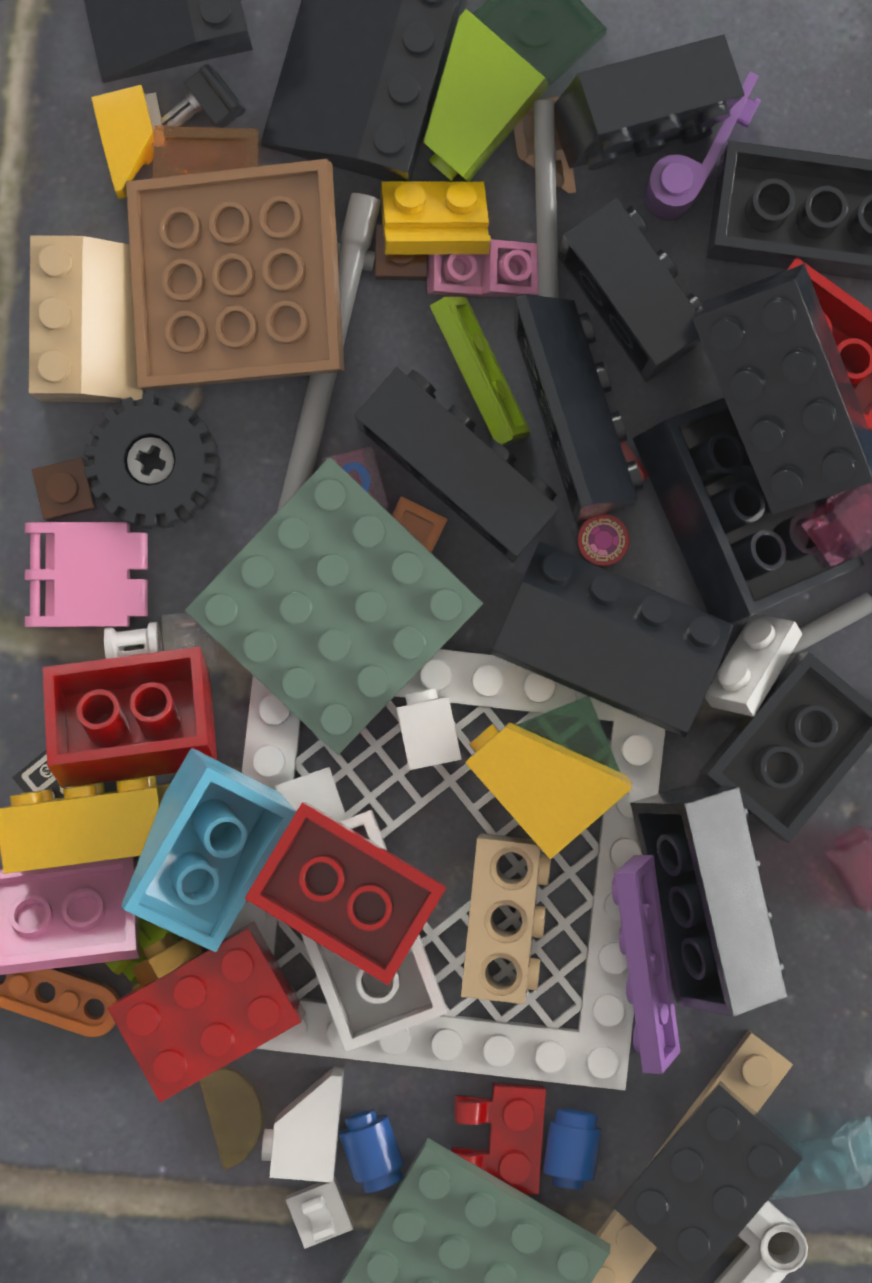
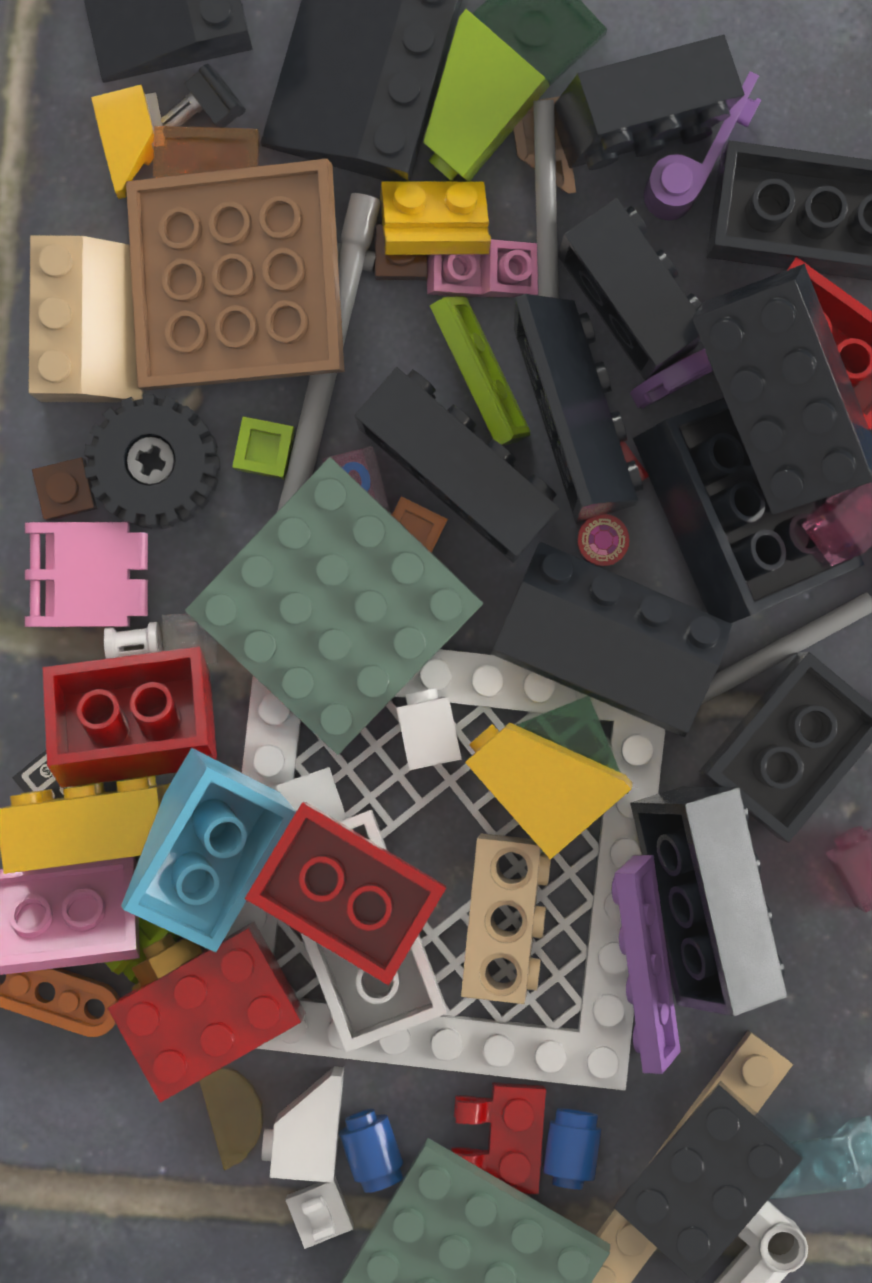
white plate [705,614,802,717] -> none
none -> lime plate [232,417,295,480]
none -> medium lavender tile [630,349,713,409]

